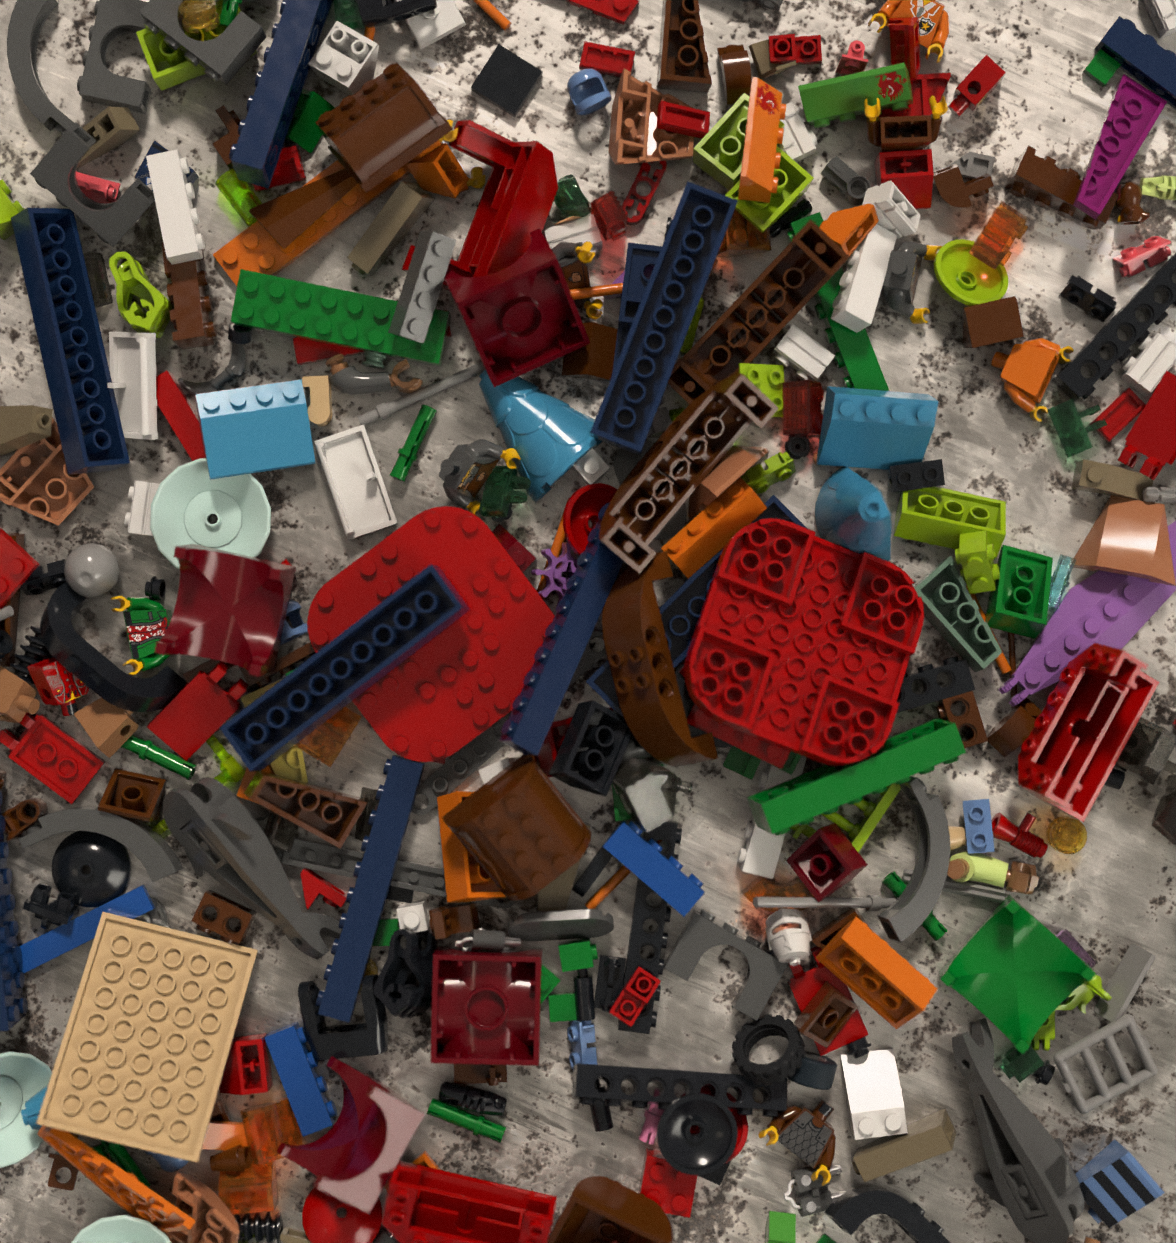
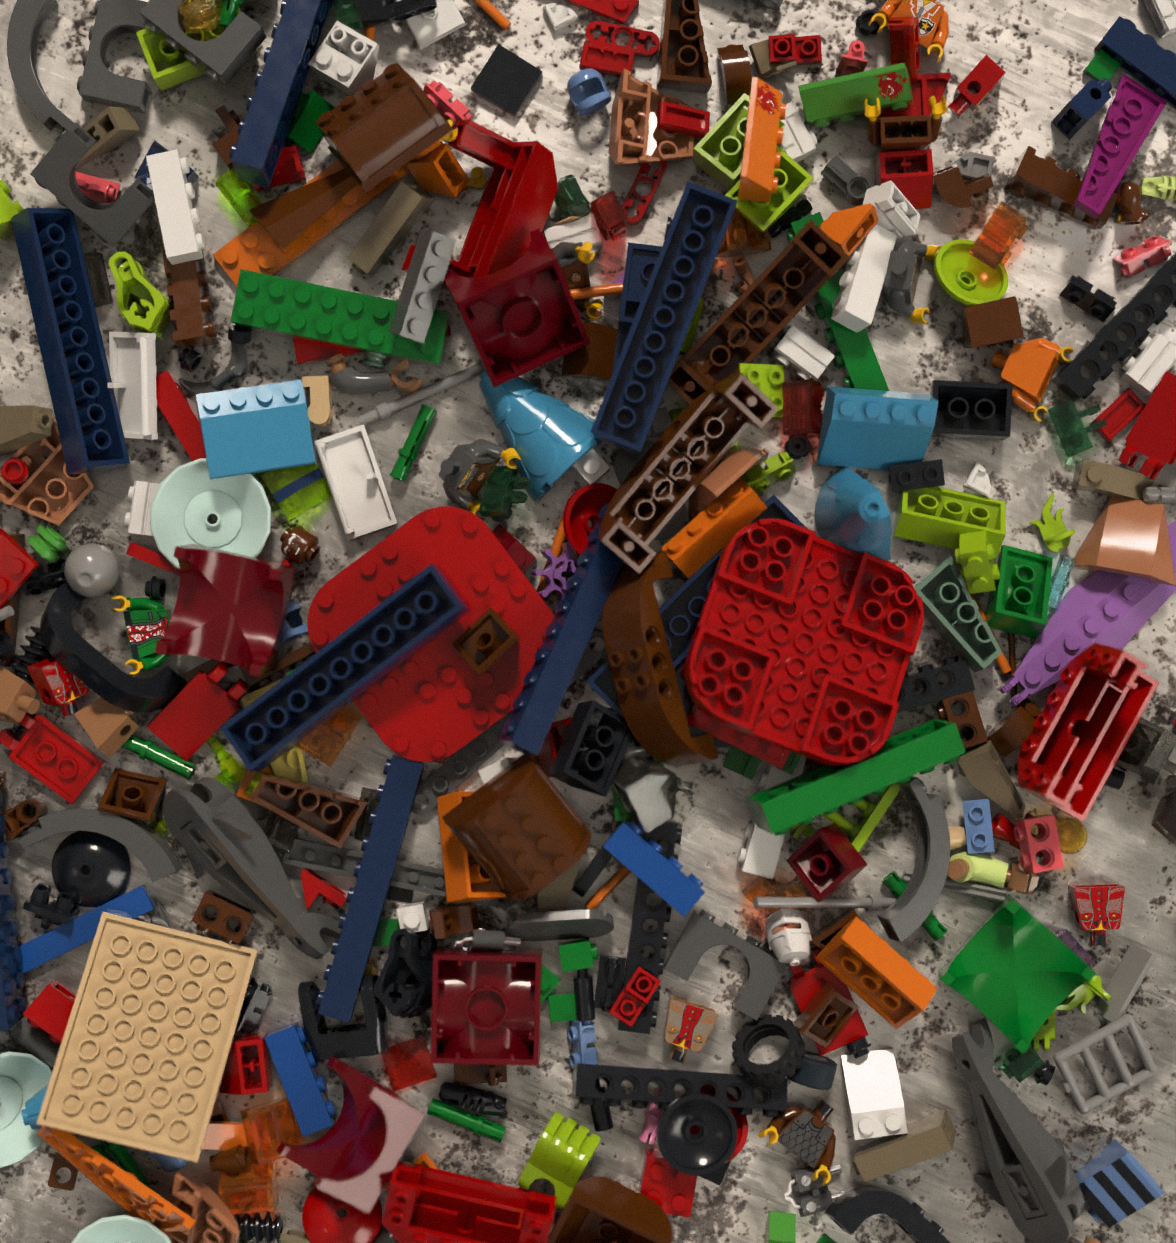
none -> red plate [2,458,29,485]
none -> dark grey pin [9,1016,61,1068]
none -> red slope [23,980,76,1045]
none -> bright green wheel [27,524,70,564]
none -> red beam [126,542,180,576]
none -> black plate [179,347,203,372]
none -> black hinge [235,977,272,1036]
none -> clear neon green slope [261,462,333,522]
none -> reddish brown head [280,525,321,564]
none -> clear red piece [381,1035,437,1091]
none -> coral hinge [423,80,473,130]
none -> reddish brown slope [452,608,520,676]
none -> lime piece [517,1112,601,1210]
none -> white tile [543,3,578,31]
none -> red beam [585,21,660,58]
none -> torso [663,995,719,1063]
none -> nougat arm [733,255,754,294]
none -> black plate [856,10,880,36]
none -> black slope [930,380,1013,441]
none -> dark tan slope [958,740,1026,819]
none -> white tile [963,462,991,497]
none -> coral brick [1014,815,1064,873]
none -> lime piece [1030,493,1076,553]
none -> dark blue torso [1051,78,1112,140]
none -> torso [1068,884,1125,945]

